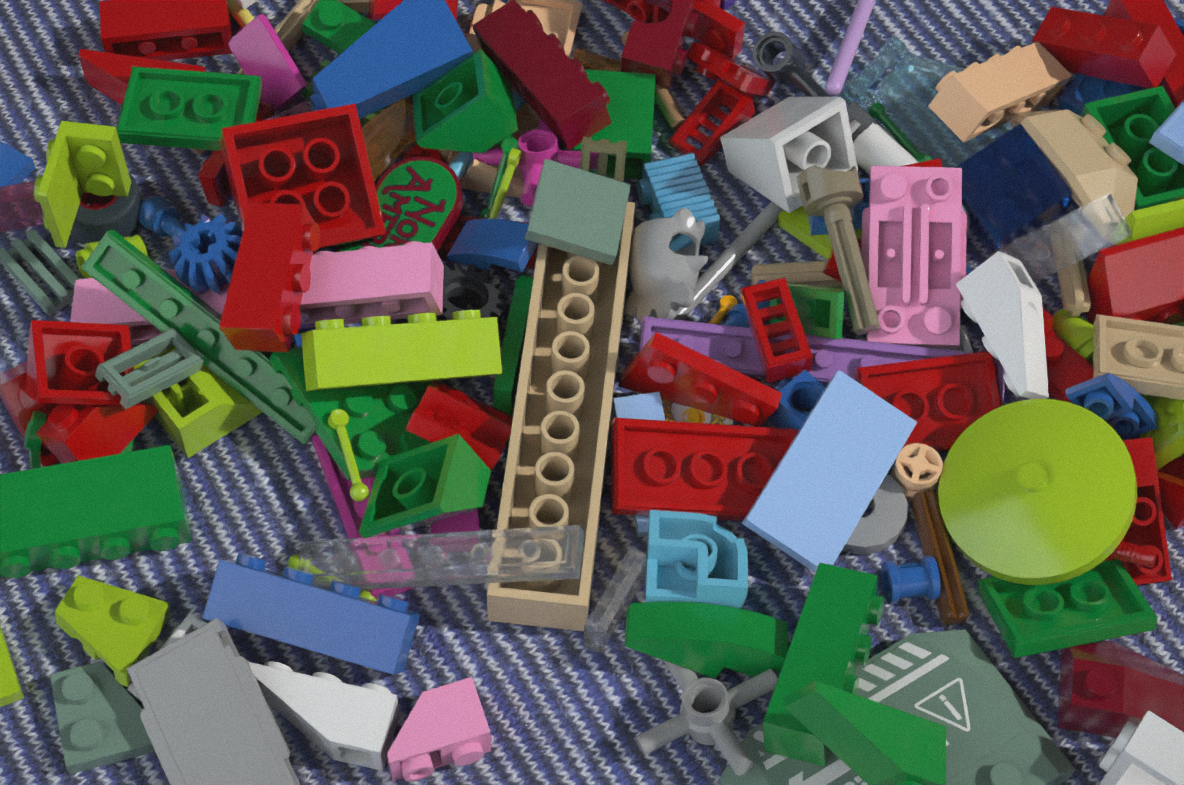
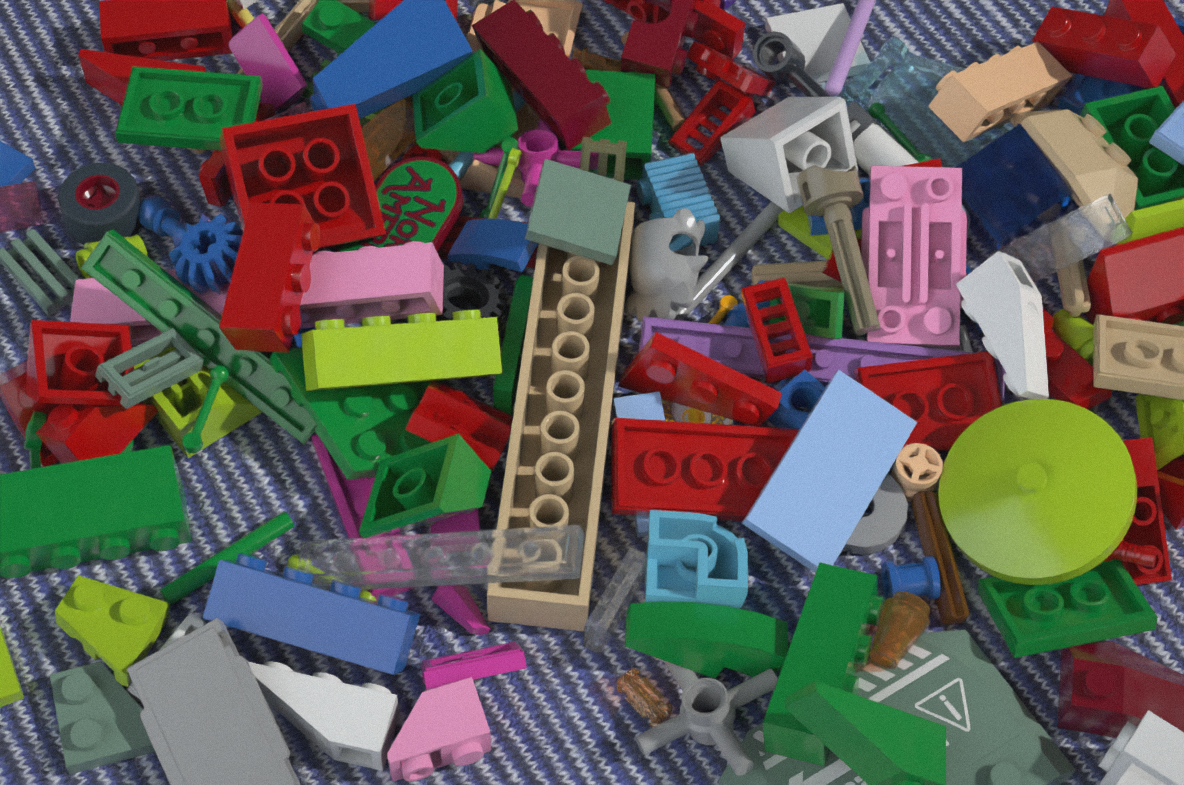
lime bracket [34,121,131,248] -> none
lime hinge [328,409,369,502] -> none
blue slope [1065,373,1159,441] -> none
none -> green bar [159,511,294,606]
none -> green hinge [182,365,229,453]
none -> dark pink tile [420,641,527,689]
none -> dark pink bar [432,566,490,635]
none -> clear orange piece [616,668,673,727]
none -> white tile [765,3,870,88]
none -> clear orange cone [869,591,930,669]

